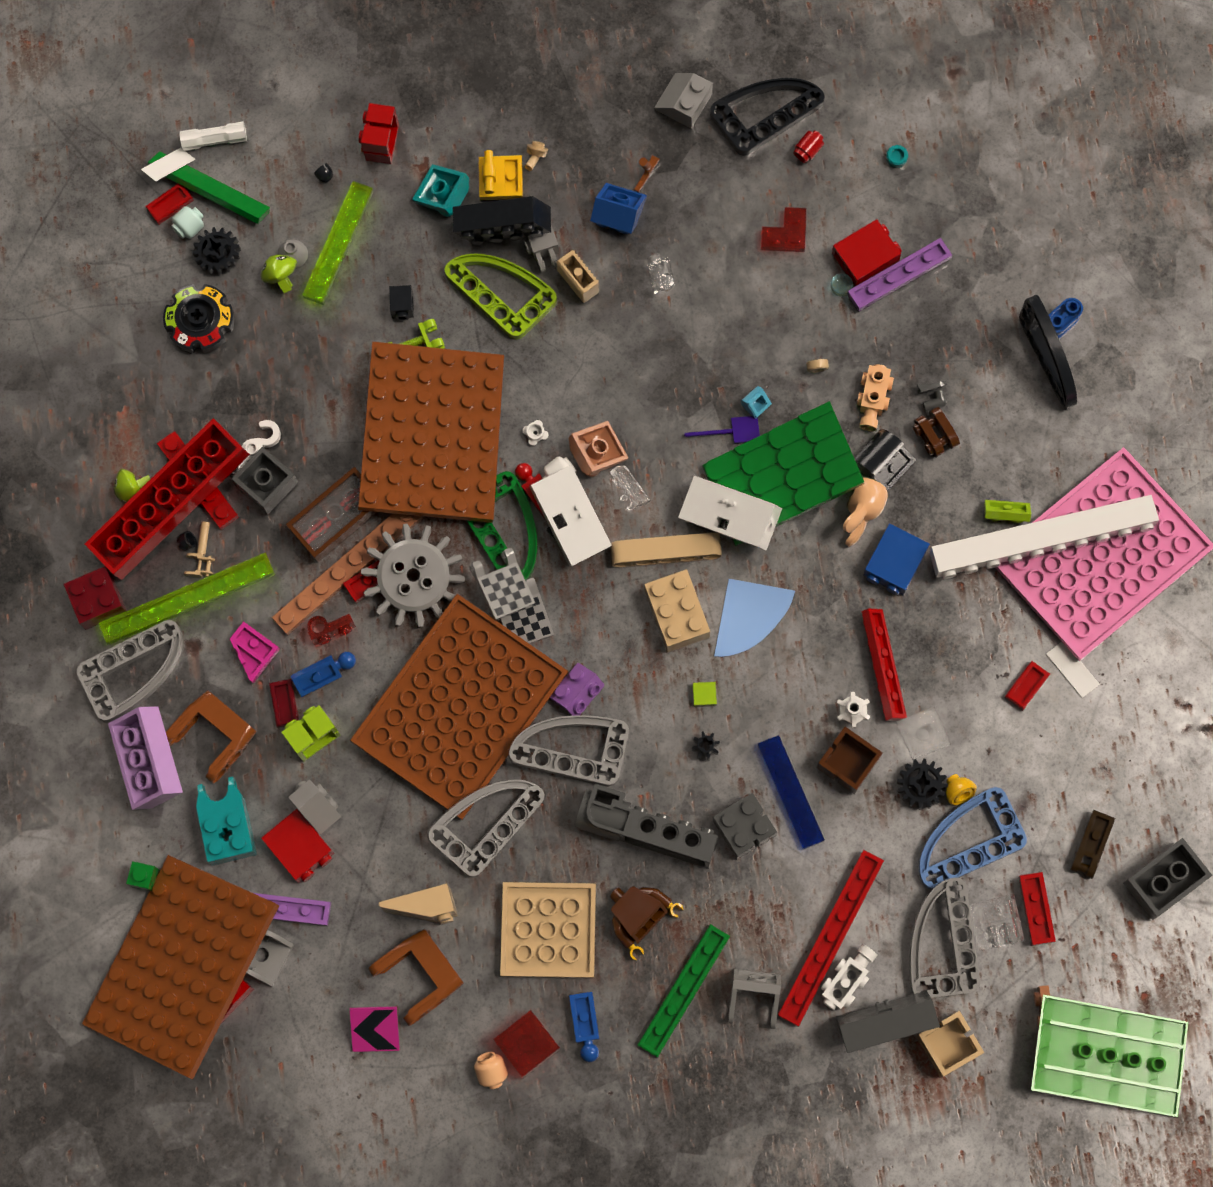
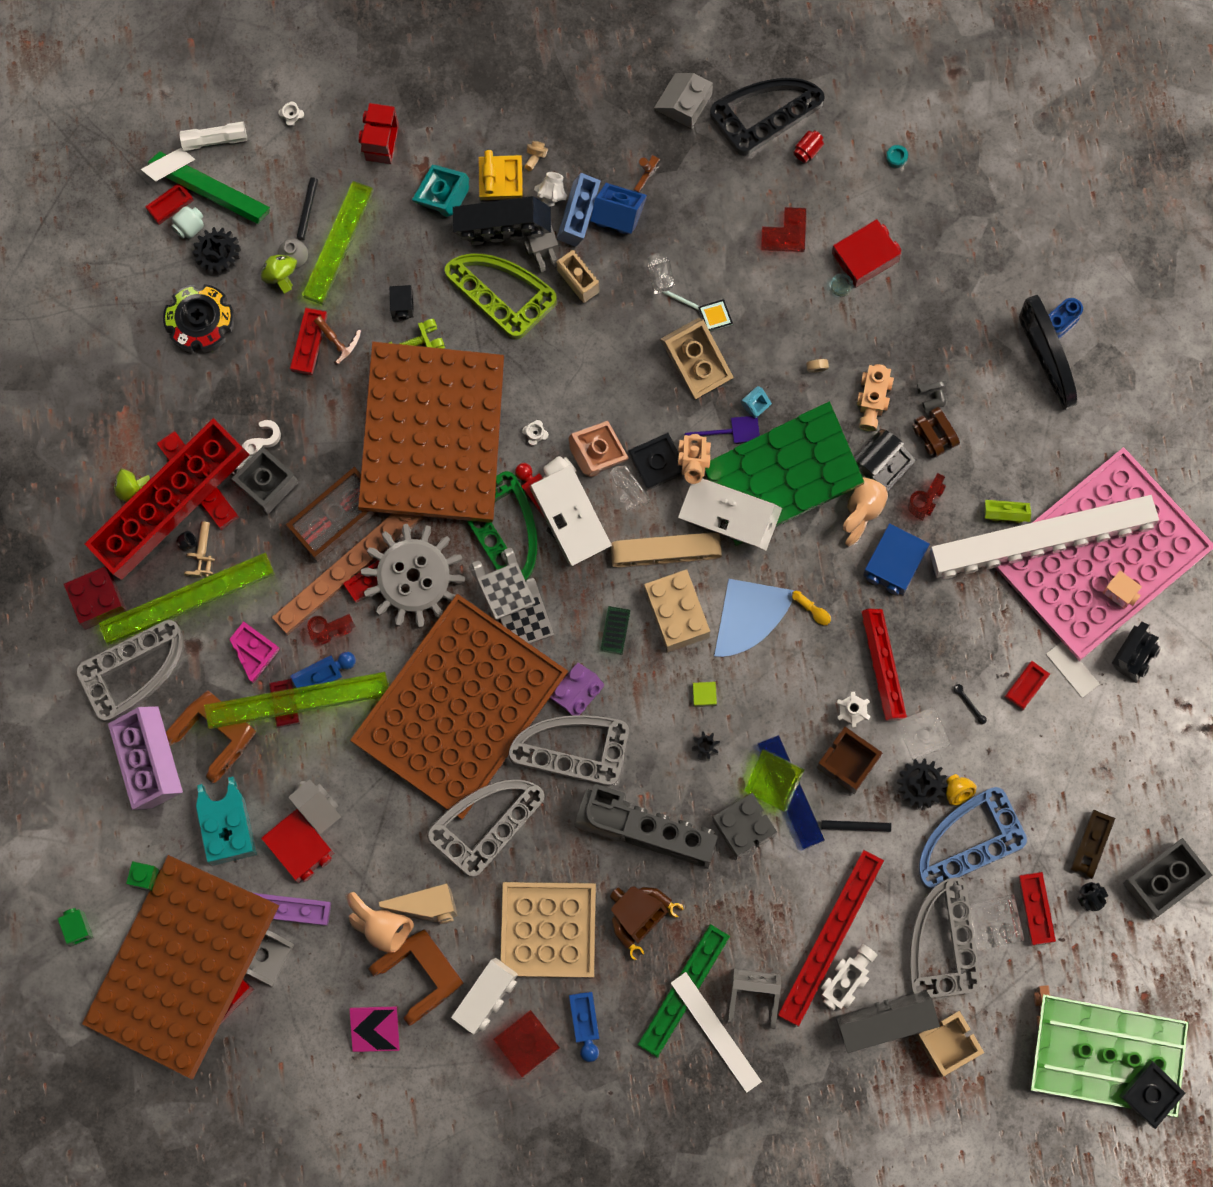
lime piece [282,705,341,762] -> none
black hinge [314,163,333,182] -> none
light nougat head [474,1052,508,1089] -> none
medium lavender plate [847,238,952,311] -> none
none -> green brick [57,908,94,946]
none -> clear neon green plate [204,672,389,729]
none -> white plate [279,102,304,126]
none -> red plate [290,308,328,376]
none -> black bar [296,177,318,240]
none -> dark orange piece [314,316,361,365]
none -> light nougat piece [347,892,414,953]
none -> white brick [451,958,518,1035]
none -> white rock [534,172,567,206]
none -> medium blue brick [556,173,601,247]
none -> clear green tile [600,606,631,655]
none -> black tile [628,433,682,491]
none -> tan slope [660,318,734,399]
none -> piece [662,289,733,331]
none -> white sticker [671,972,762,1093]
none -> light nougat brick [678,434,711,484]
none -> clear neon green tile [744,750,805,811]
none -> yellow piece [791,590,831,625]
none -> black bar [821,820,891,832]
none -> clear red plate [908,473,946,521]
none -> black hinge [954,684,987,724]
none -> black gear [1077,882,1109,911]
none -> light nougat brick [1103,570,1142,609]
none -> black brick [1112,621,1161,683]
none -> black plate [1119,1060,1185,1129]

